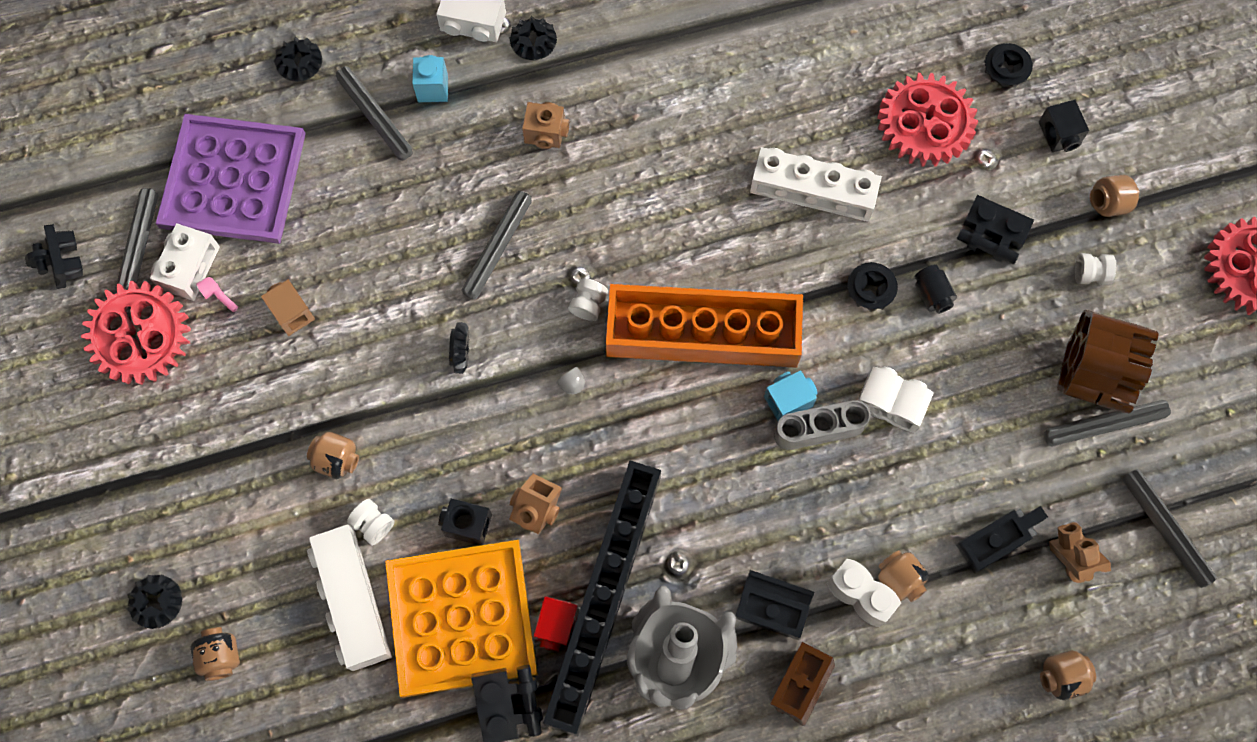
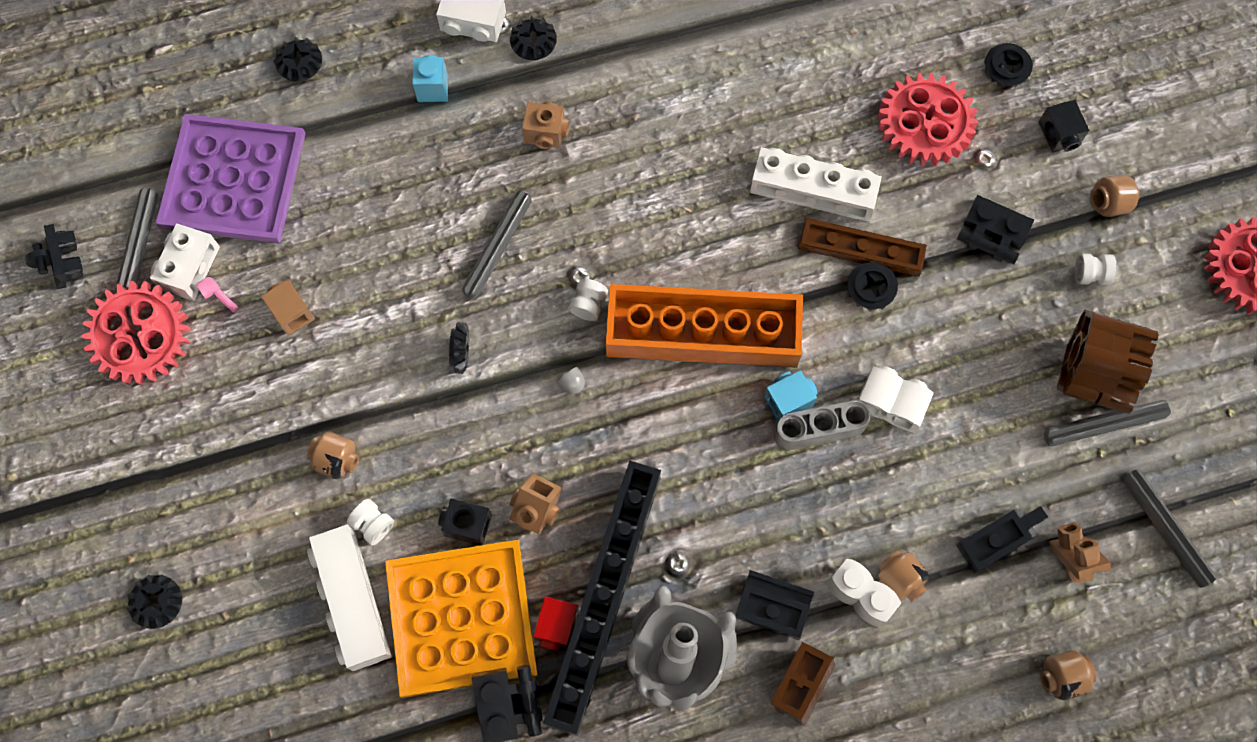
medium nougat head [191,627,240,681] -> none
dark grey axle [336,66,413,161] -> none
black brick [914,265,957,314] -> none
none -> reddish brown tile [798,217,927,277]

